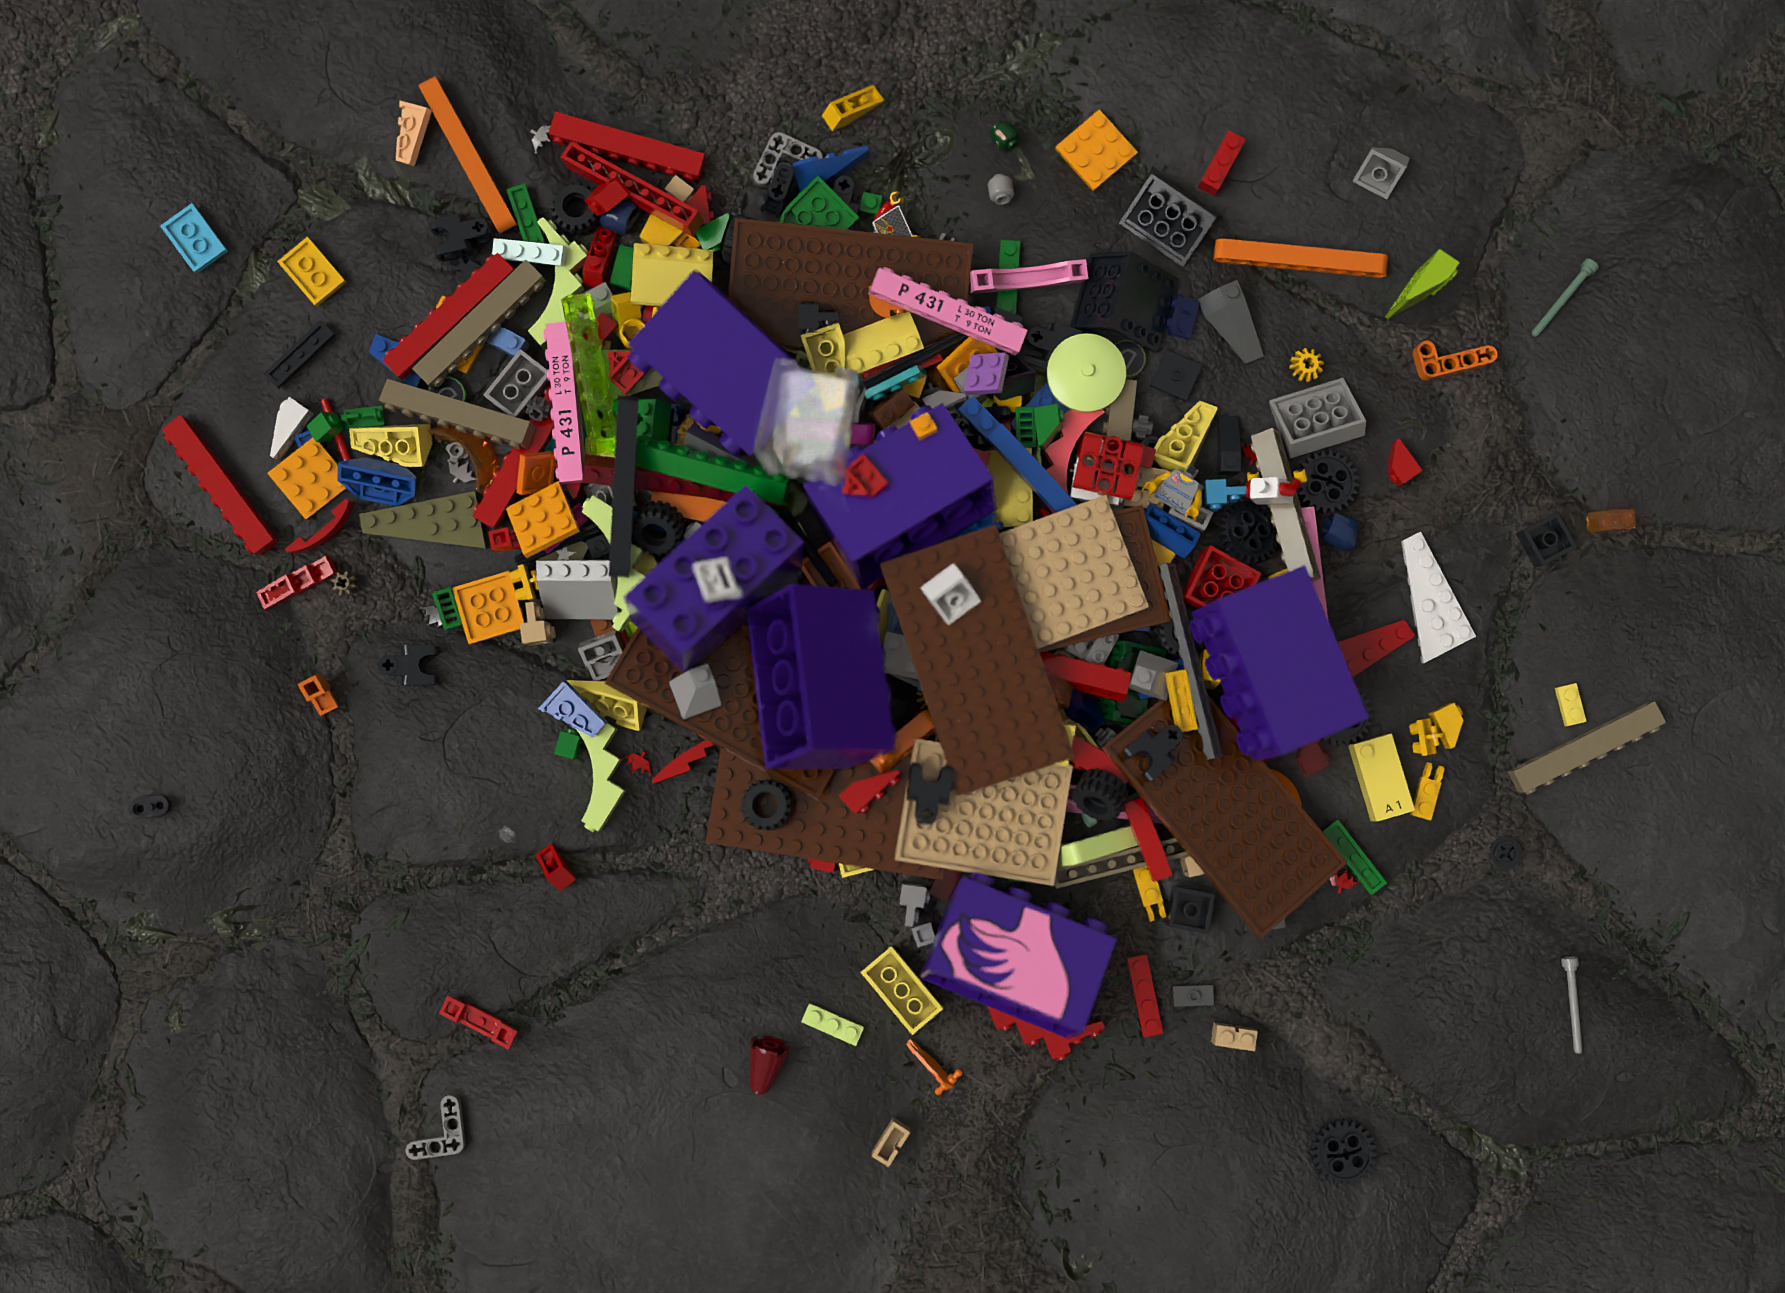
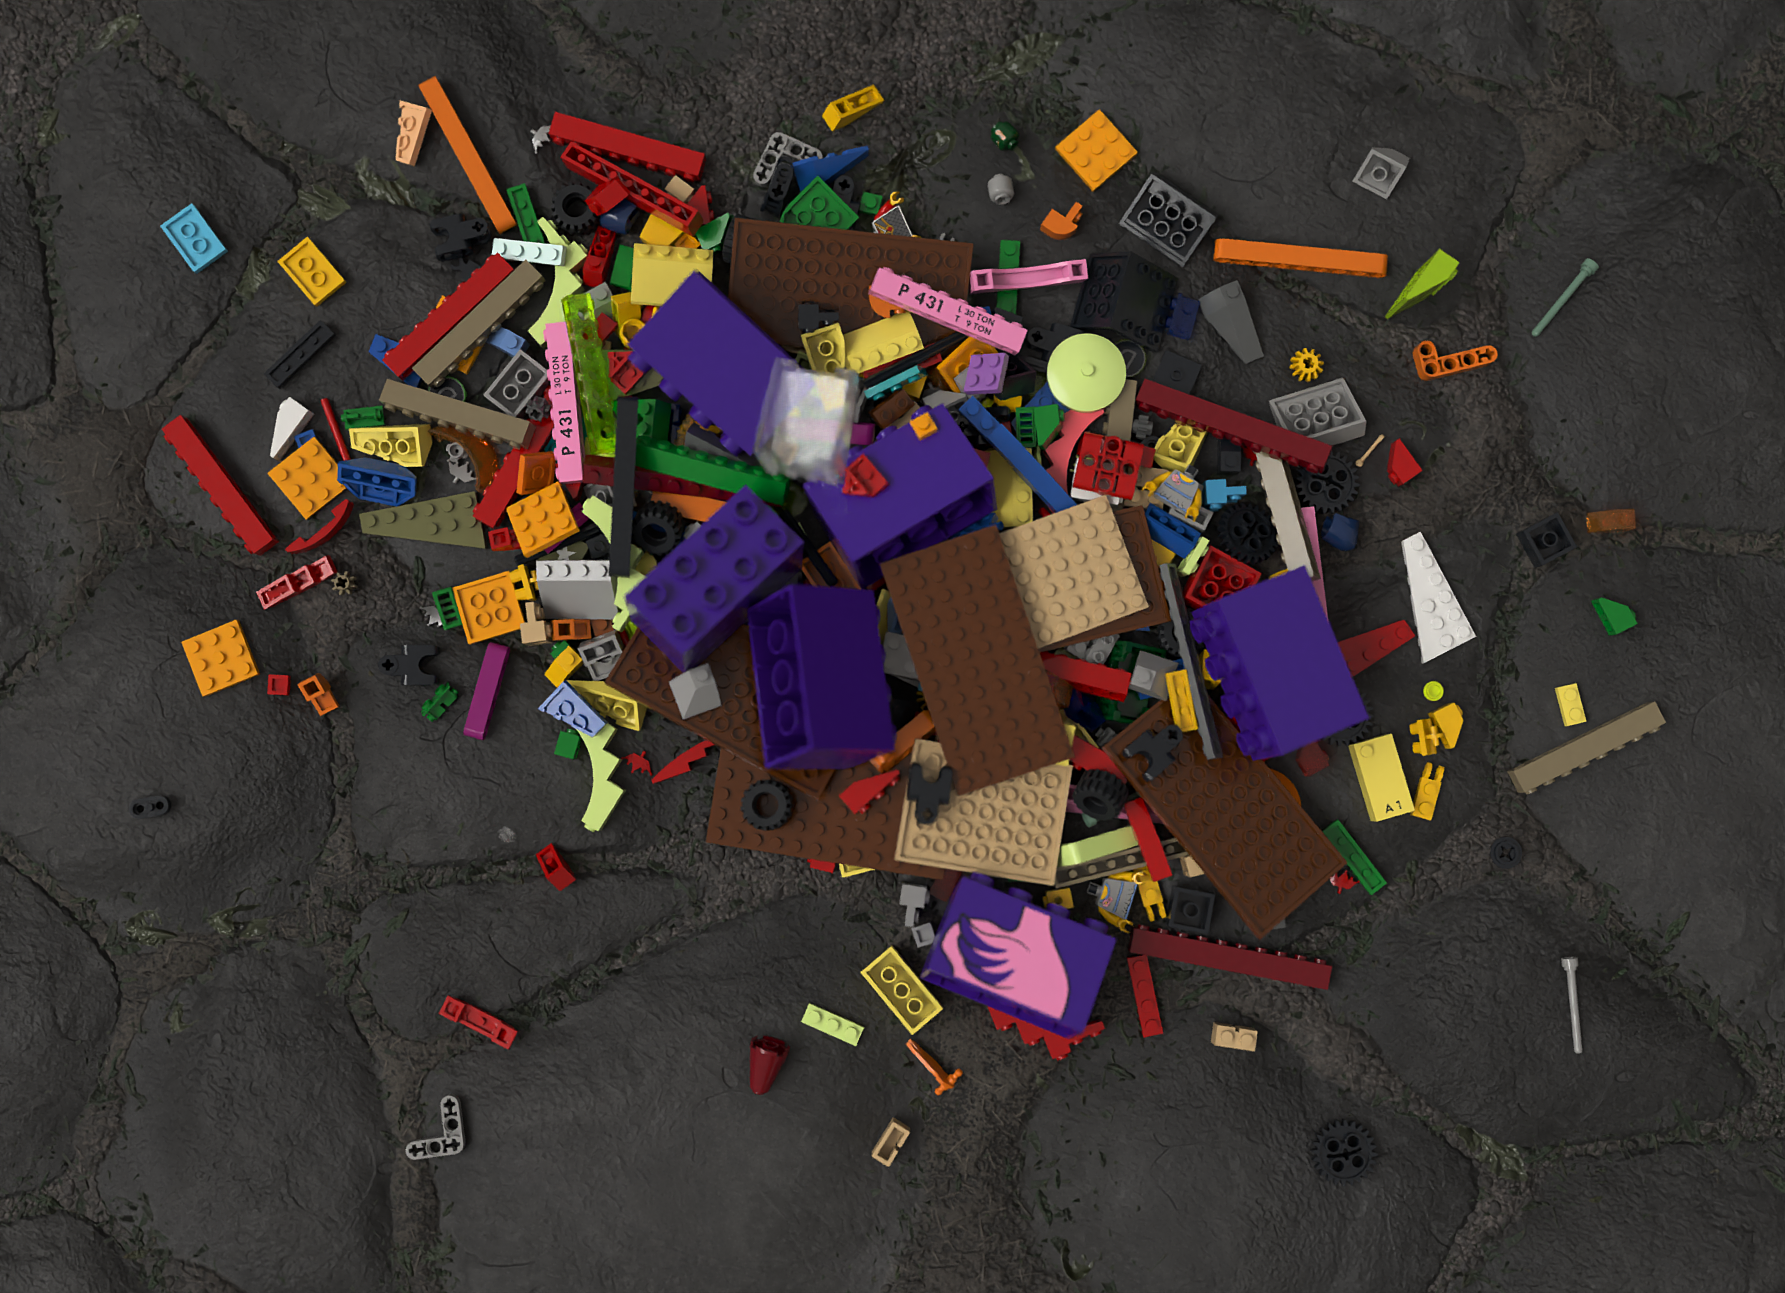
green brick [306,412,344,442] -> none
white plate [693,558,742,602] -> none
white slope [921,563,981,625] -> none
dark grey plate [1172,984,1214,1007] -> none
red brick [1198,130,1246,197] -> none
white torso [1245,469,1307,504] -> none
none -> light orange plate [181,620,260,697]
none -> red plate [267,674,291,695]
none -> green hinge [421,682,459,722]
none -> magenta beam [463,642,510,740]
none -> yellow slope [544,646,584,687]
none -> green plate [550,640,573,659]
none -> orange brick [551,619,591,641]
none -> orange brick [1040,202,1083,240]
none -> yellow brick [1042,887,1074,909]
none -> torso [1087,871,1147,933]
none -> dark red brick [1128,924,1332,990]
none -> dark red brick [1136,379,1332,473]
none -> yellowish green plate [1177,537,1209,577]
none -> tan hinge [1356,434,1385,467]
none -> neon yellow plate [1423,681,1444,701]
none -> green slope [1591,597,1637,636]

